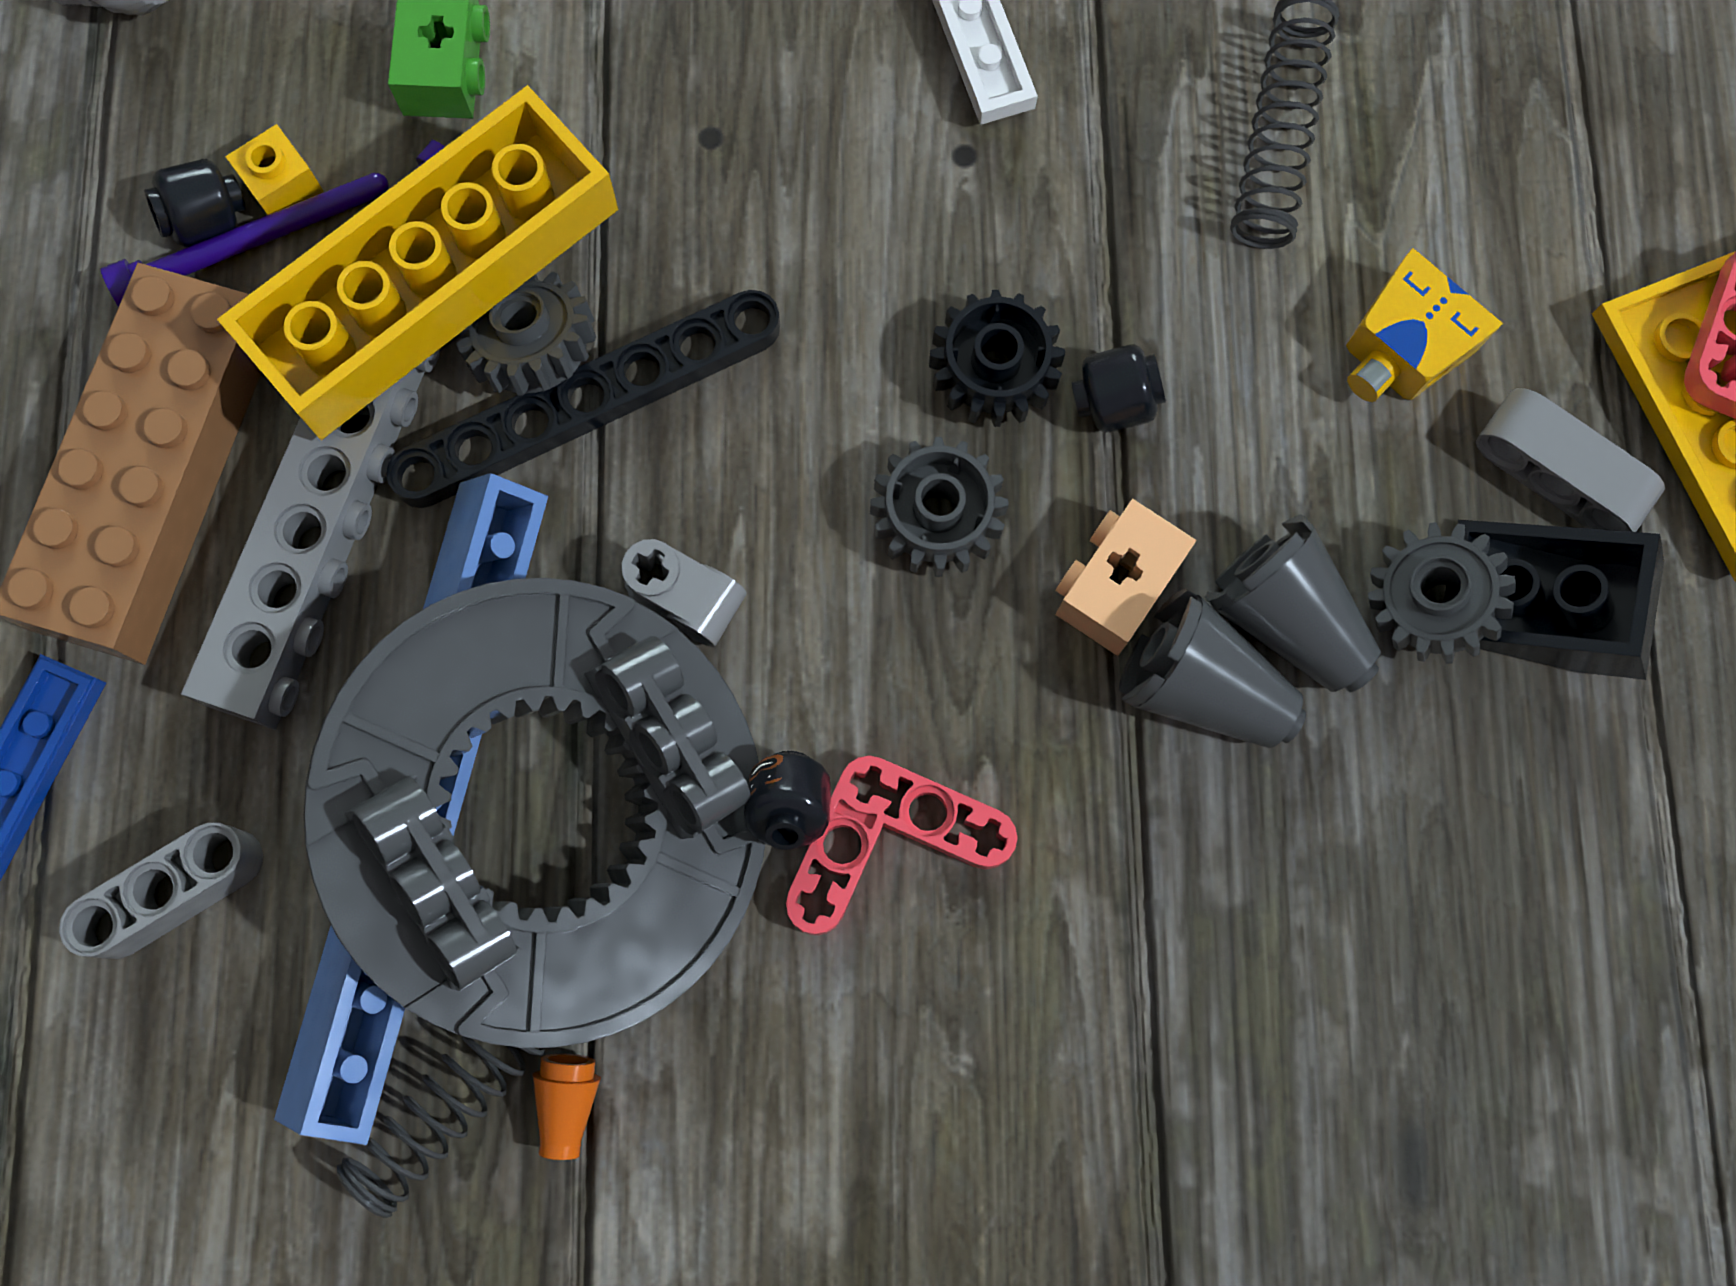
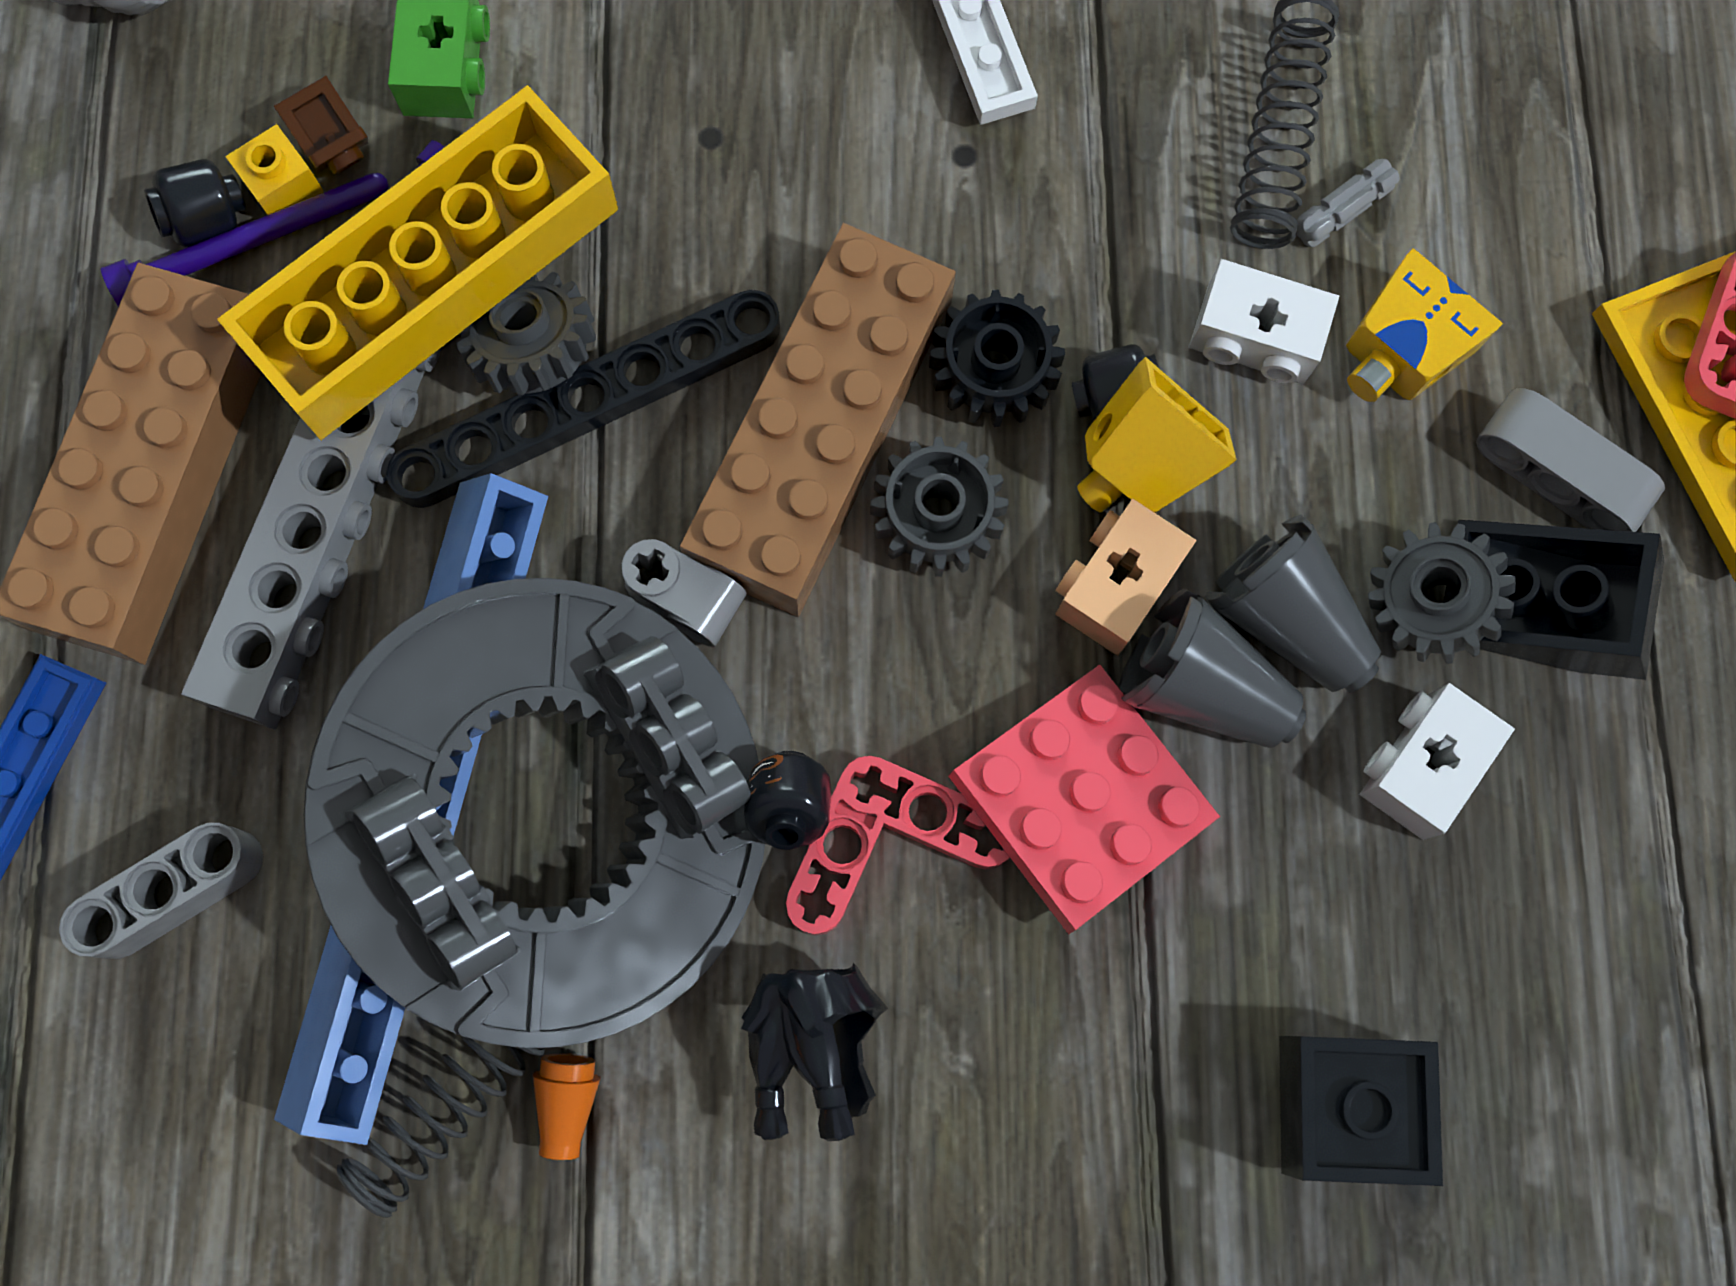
none -> reddish brown bracket [274,76,368,175]
none -> medium nougat brick [680,223,956,618]
none -> black piece [741,963,888,1141]
none -> coral plate [948,665,1220,935]
none -> yellow torso [1077,357,1236,512]
none -> white brick [1189,259,1339,384]
none -> black container [1279,1036,1443,1186]
none -> light grey axle [1296,159,1400,247]
none -> white brick [1359,683,1515,840]

